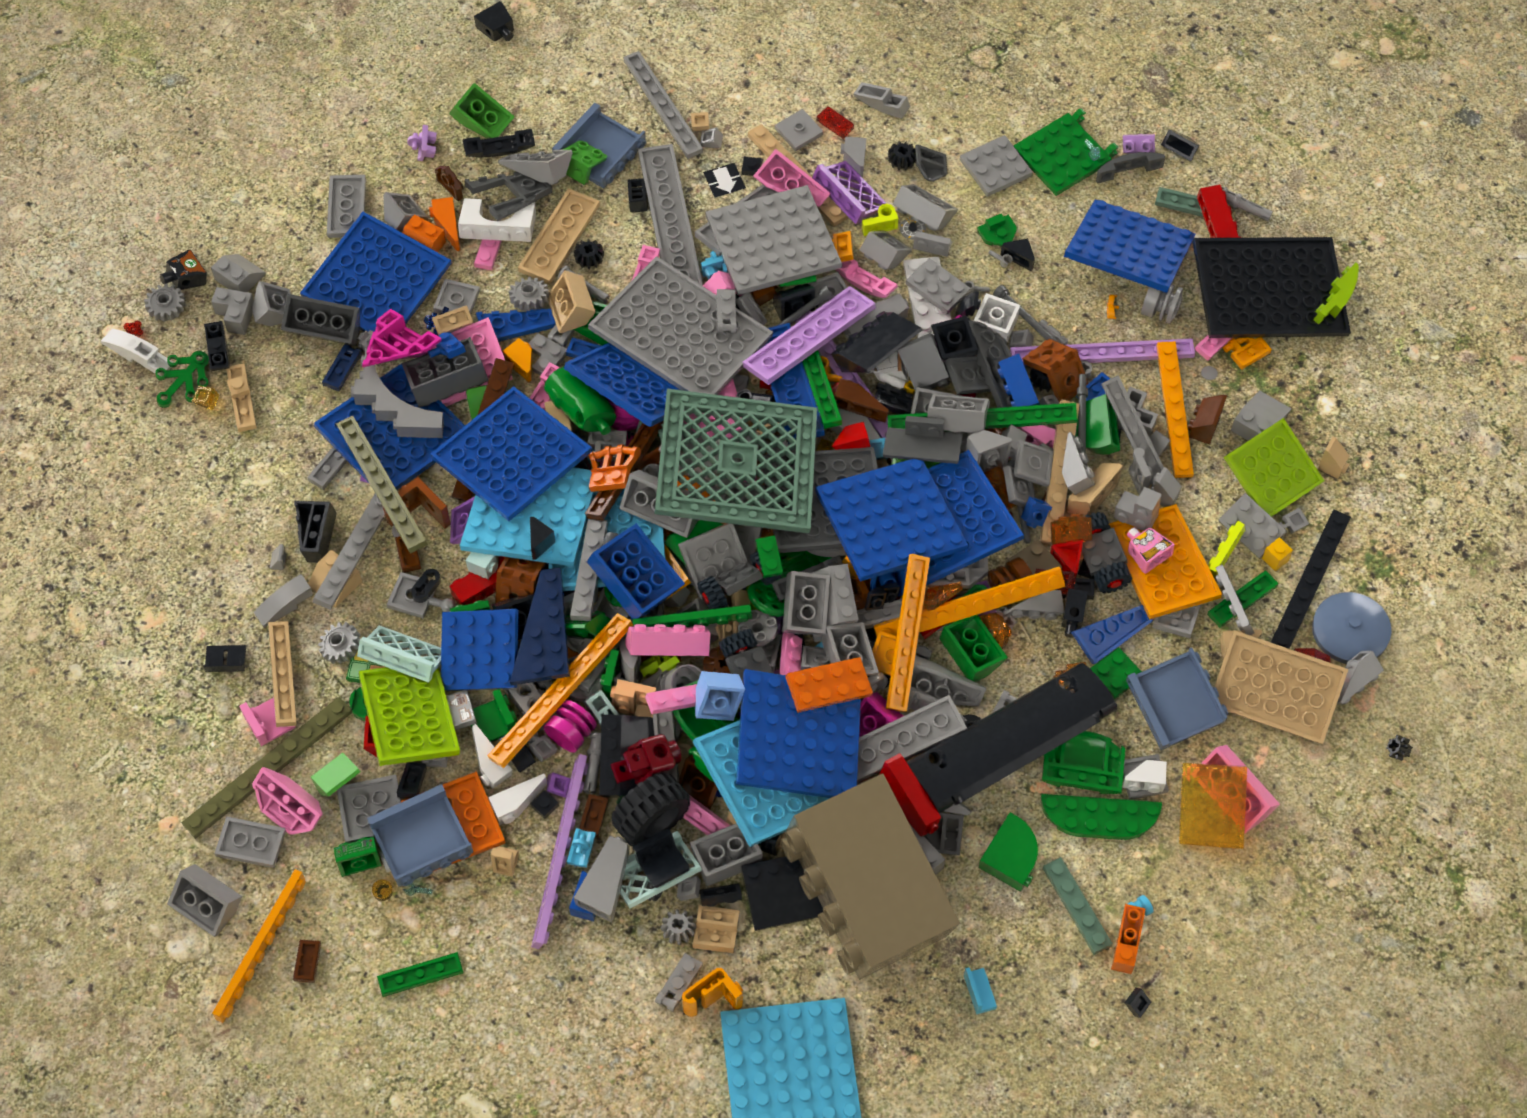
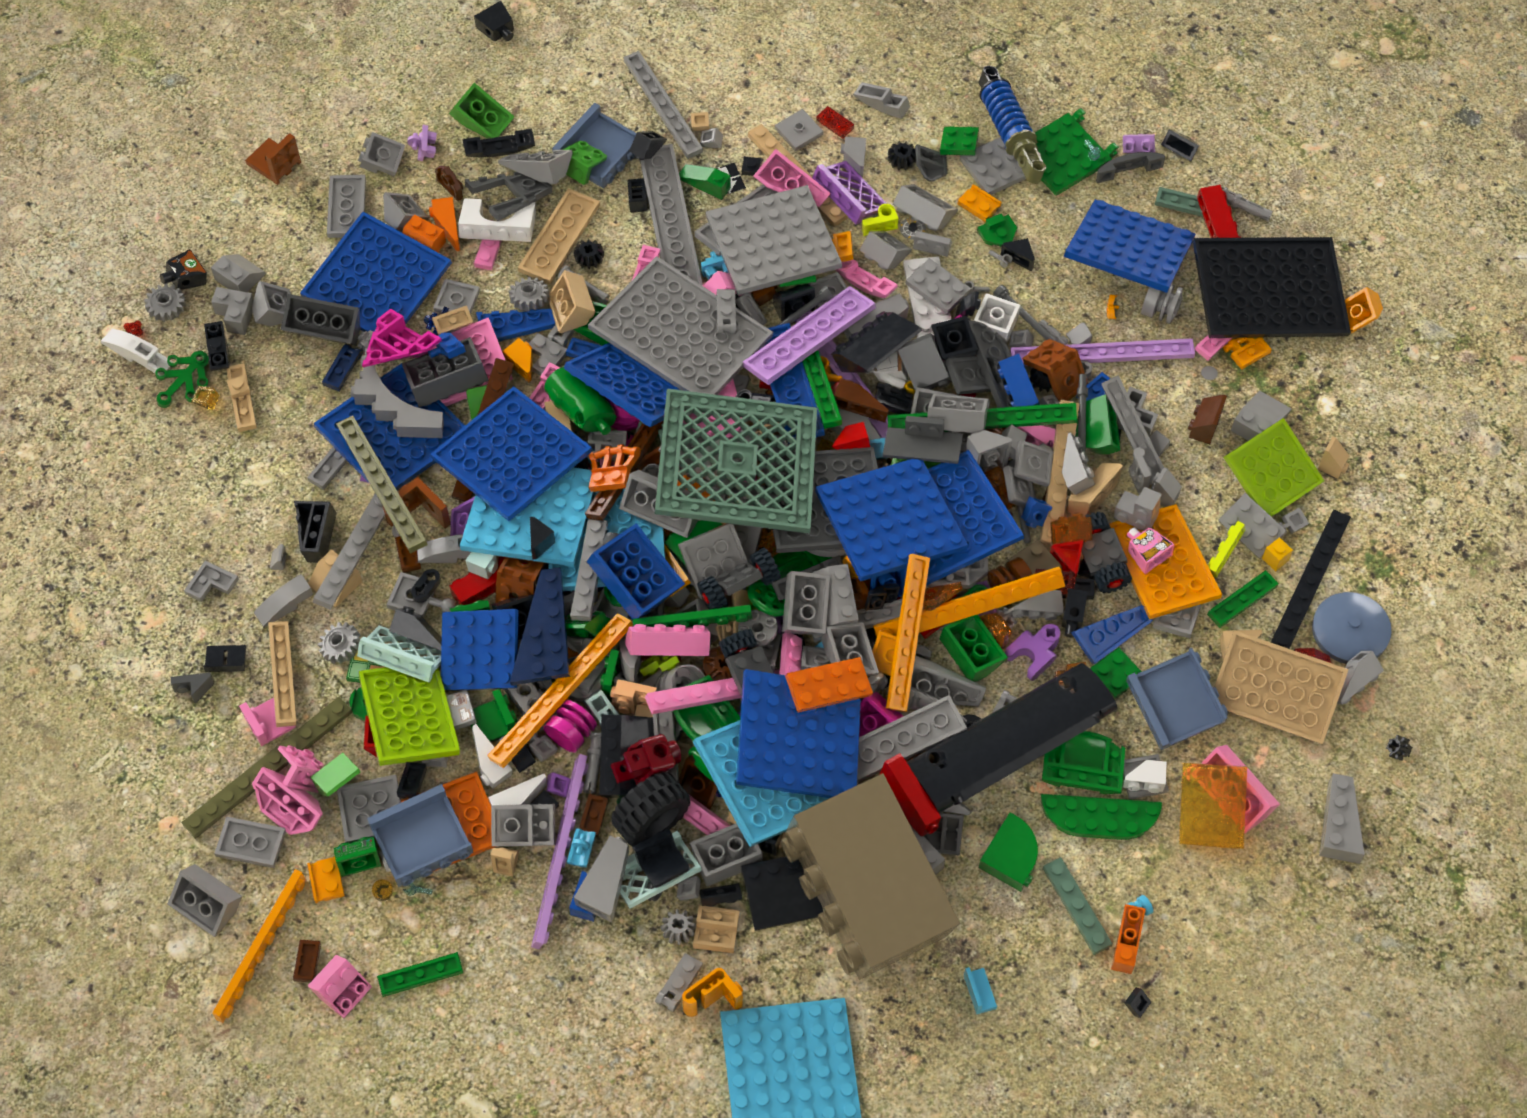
light blue slope [695,671,745,721] -> none
green plate [755,535,783,578] -> none
light orange plate [1156,341,1194,478] -> none
light grey plate [1215,564,1254,635] -> none
lime slope [1314,262,1359,324] -> none
none -> dark grey slope [170,672,214,703]
none -> light grey plate [184,561,239,602]
none -> dark orange bracket [245,133,301,185]
none -> bright pink bracket [278,745,323,793]
none -> light orange plate [307,857,345,903]
none -> bright pink slope [308,955,372,1018]
none -> light grey plate [358,132,405,176]
none -> slope [389,606,442,650]
none -> light grey slope [417,535,471,563]
none -> light grey slope [491,804,555,846]
none -> black slope [629,131,667,160]
none -> green slope [679,164,731,200]
none -> green plate [940,126,979,155]
none -> light orange plate [957,184,1002,222]
none -> piece [978,66,1046,184]
none -> medium lavender piece [1005,624,1060,681]
none -> light grey slope [1066,322,1092,344]
none -> light grey wedge [1319,773,1365,864]
none -> light orange slope [1345,287,1383,333]

